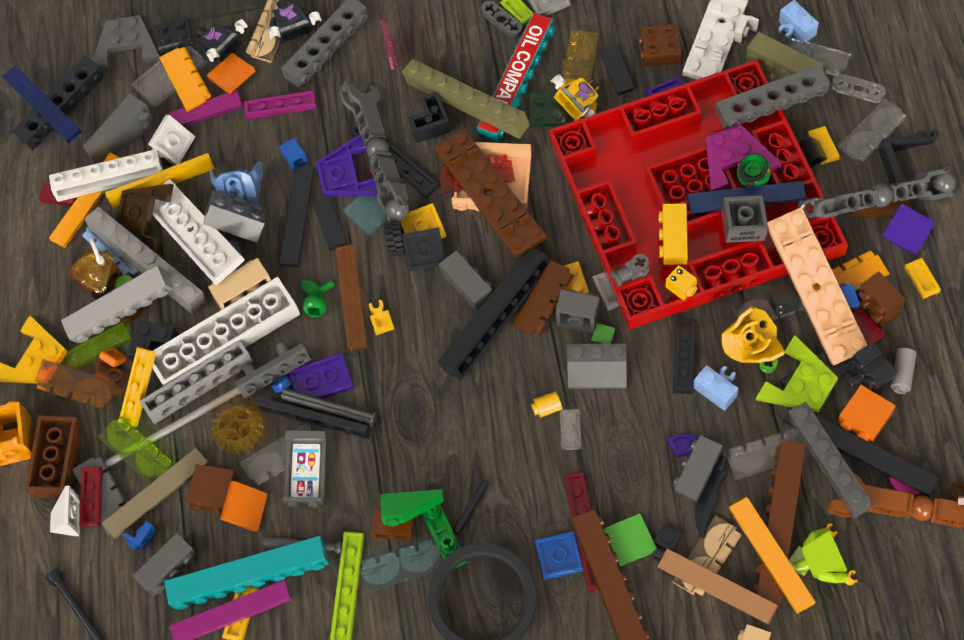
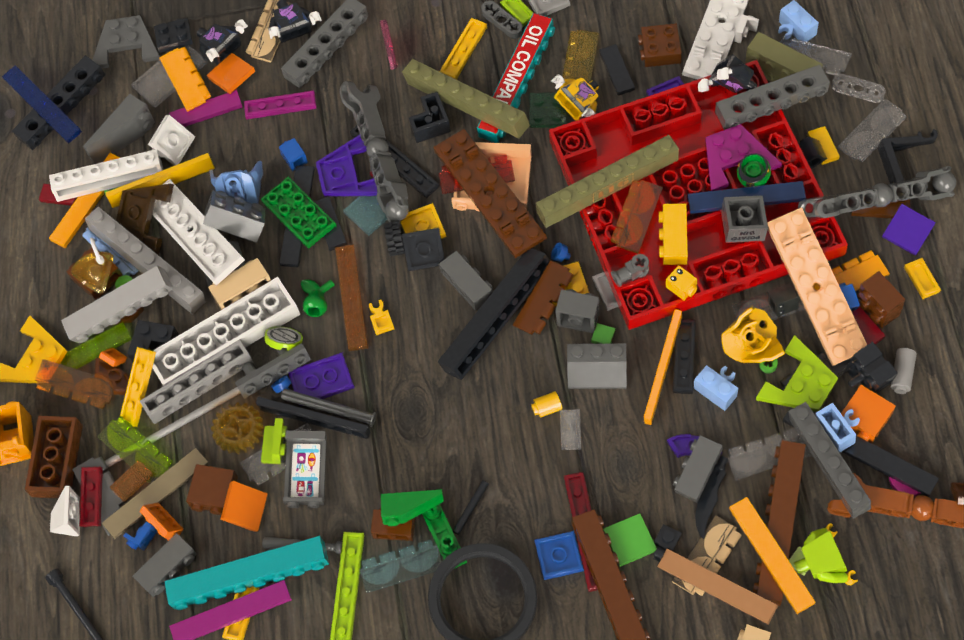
none -> clear orange tile [110,460,153,502]
none -> orange bracket [140,503,183,541]
none -> green tile [261,176,337,249]
none -> lime bracket [261,418,287,464]
none -> tile [264,327,303,351]
none -> yellow tile [439,18,487,80]
none -> olive brick [536,135,679,228]
none -> blue tile [551,242,571,263]
none -> clear orange windscreen [611,180,663,254]
none -> light orange tile [644,309,682,425]
none -> black torso [698,54,758,93]
none -> light blue brick [815,403,860,453]

